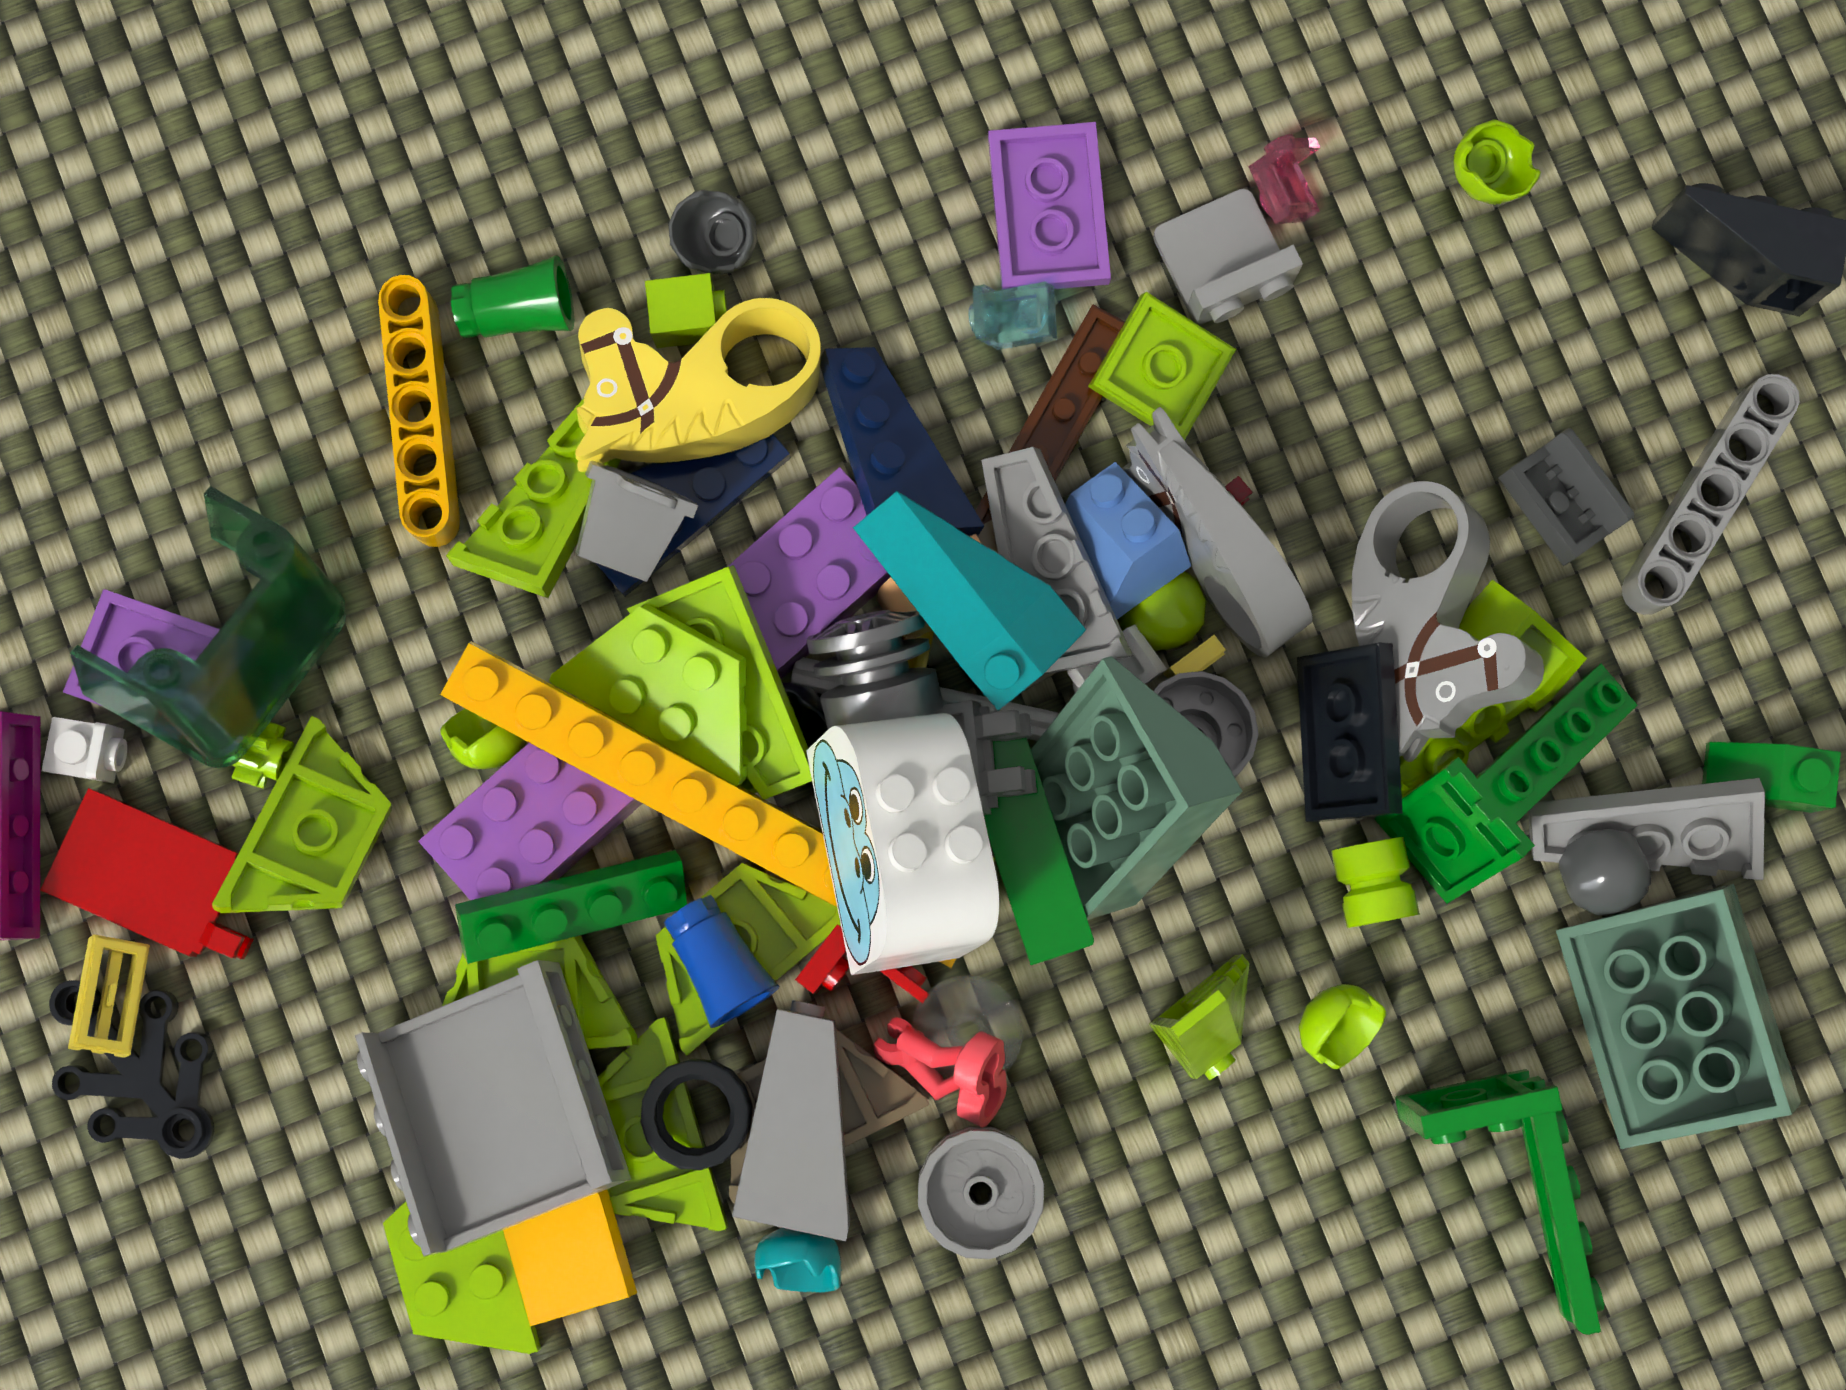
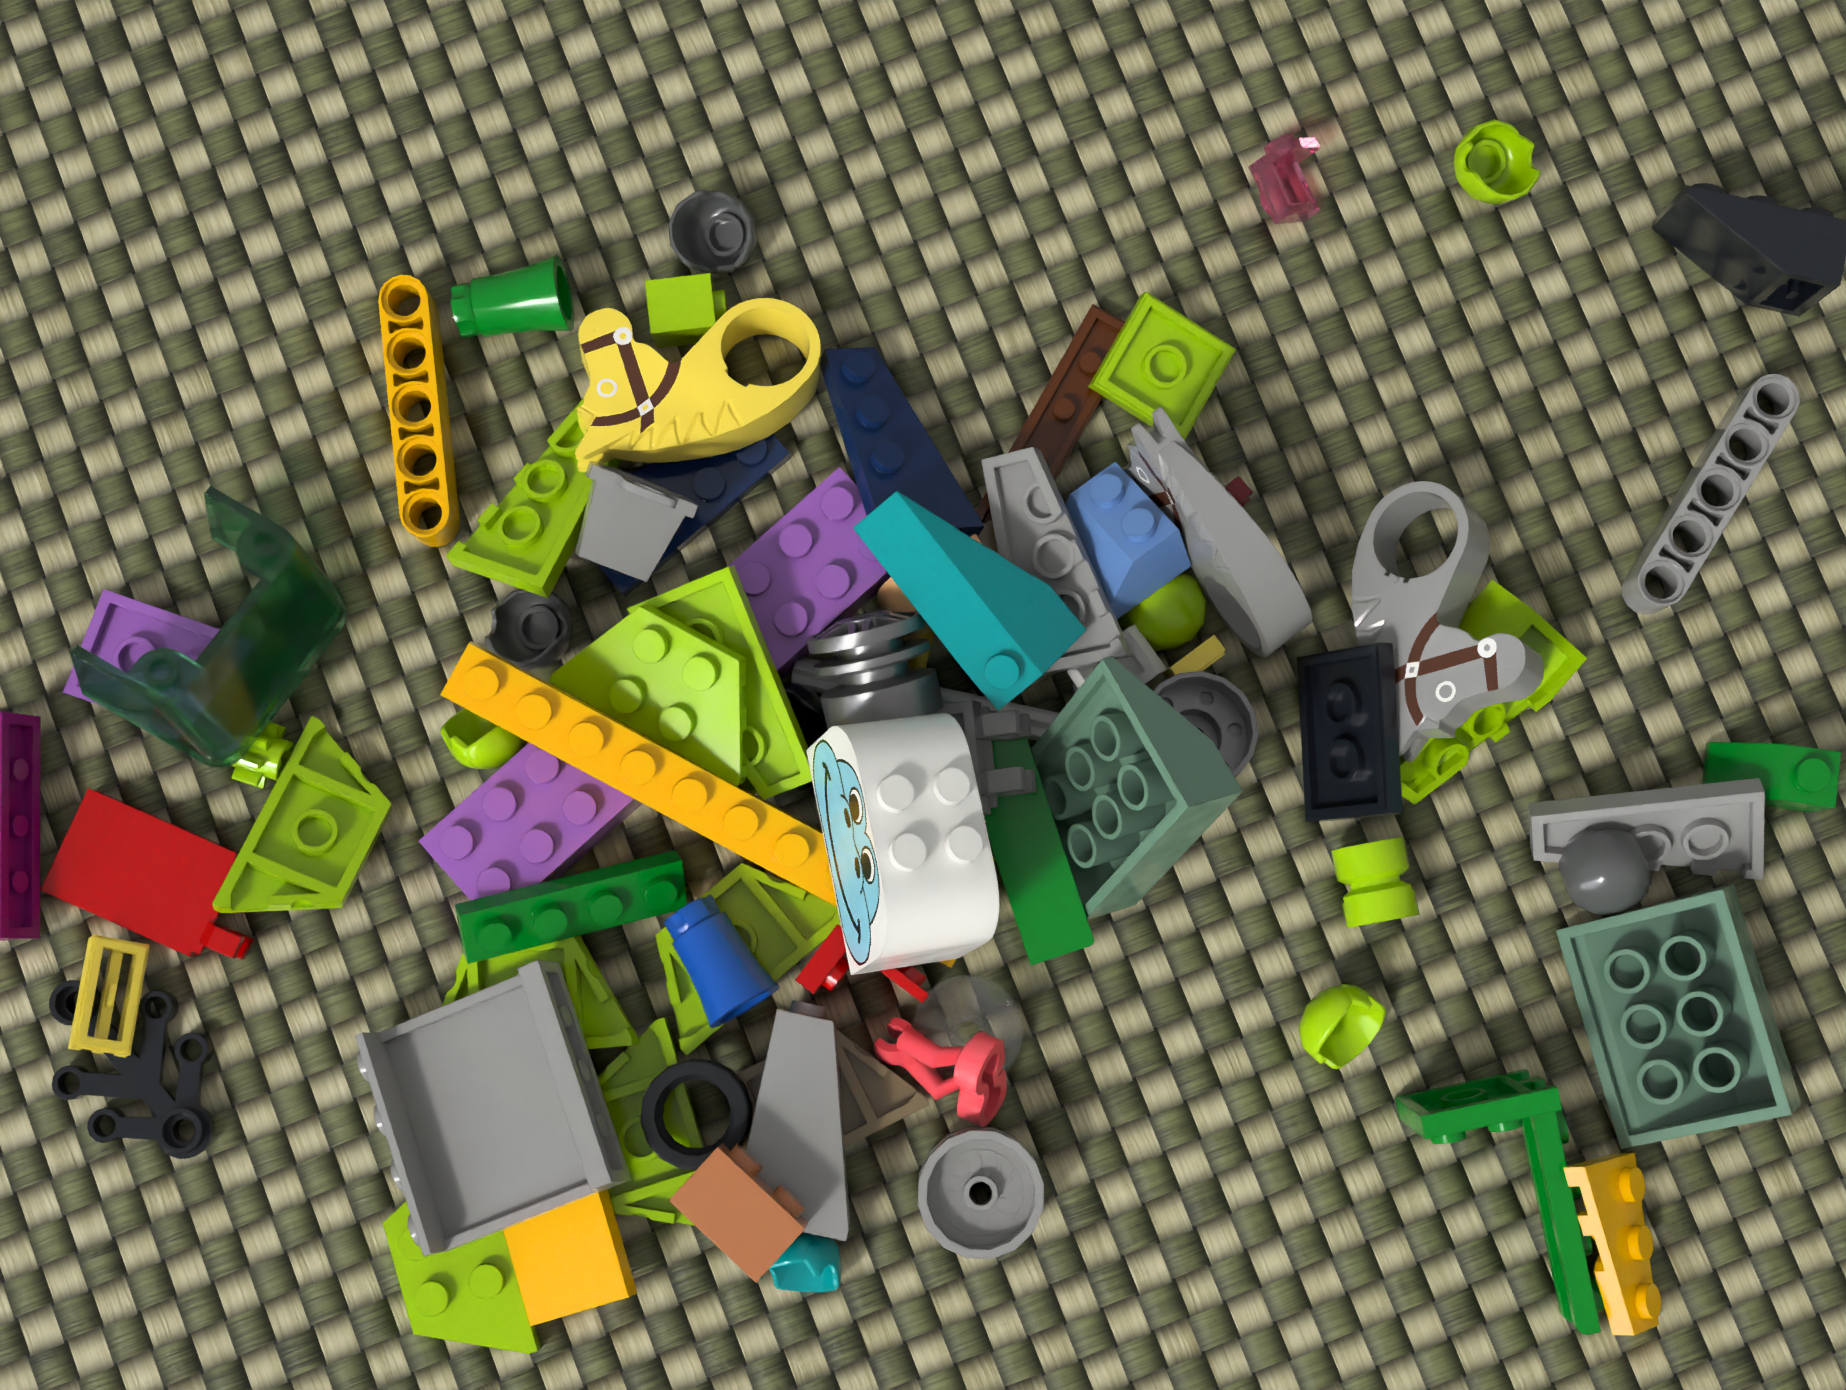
white bracket [41,717,127,783] -> none
clear light blue bracket [969,281,1057,350] -> none
medium lavender plate [988,122,1111,293] -> none
lime wedge [1149,954,1250,1080] -> none
light grey bracket [1153,189,1303,325] -> none
green bracket [1374,664,1638,904] -> none
dark grey bracket [1498,428,1634,566] -> none
none -> dark grey hair [485,589,573,671]
none -> nougat brick [669,1143,808,1283]
none -> yellow wing [1563,1153,1661,1335]

